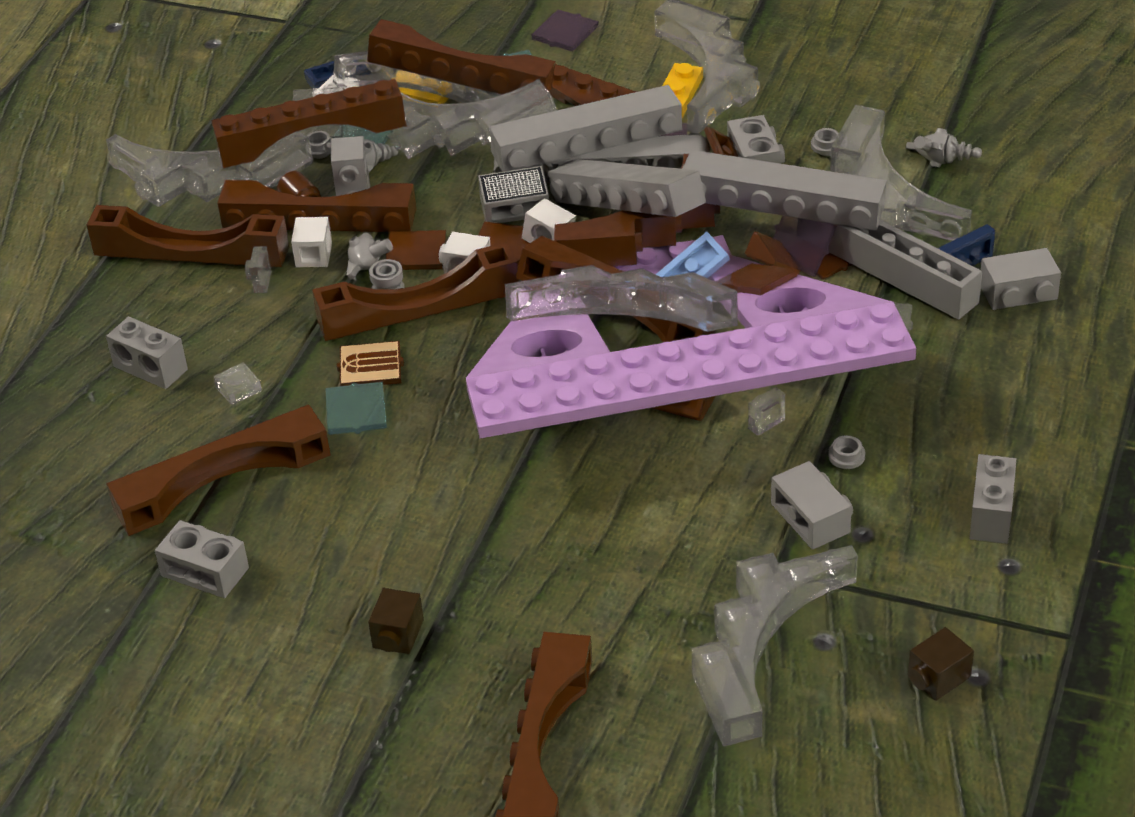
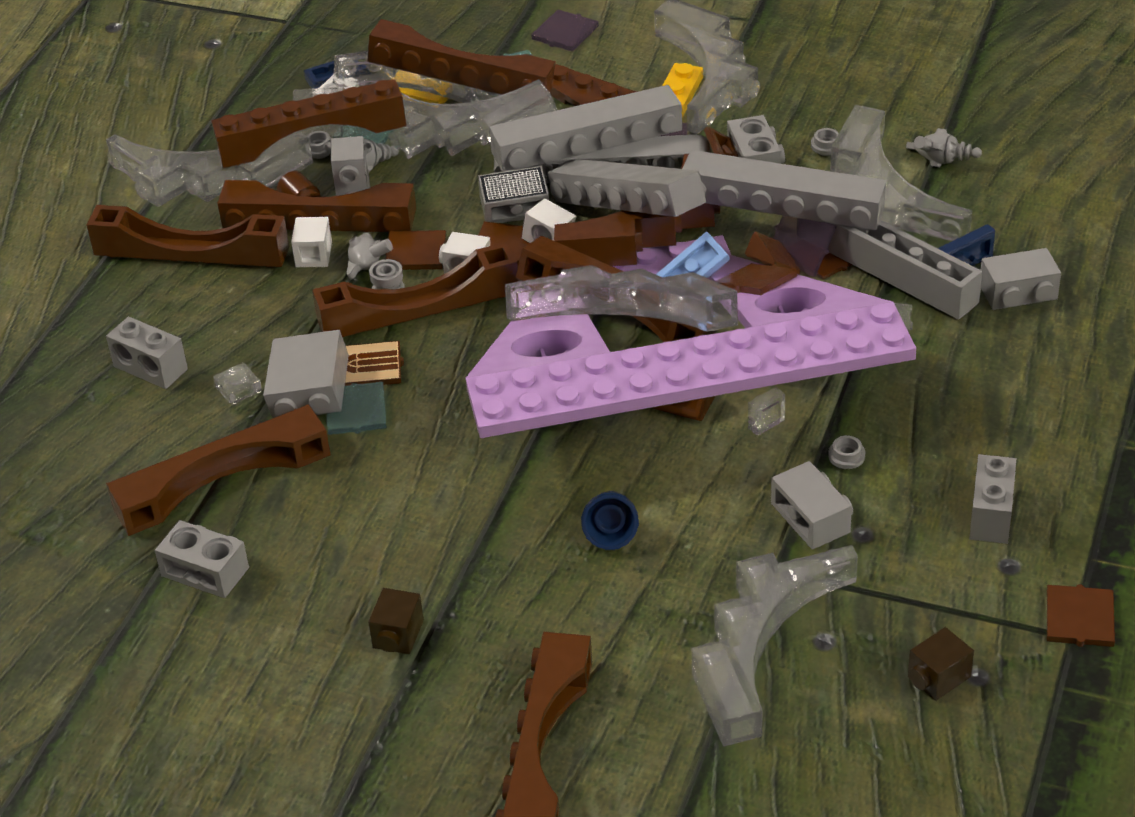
clear plate [245,246,271,293] -> none
none -> light grey brick [263,329,349,418]
none -> dark blue helmet [581,491,639,550]
none -> reddish brown piece [1047,584,1115,647]

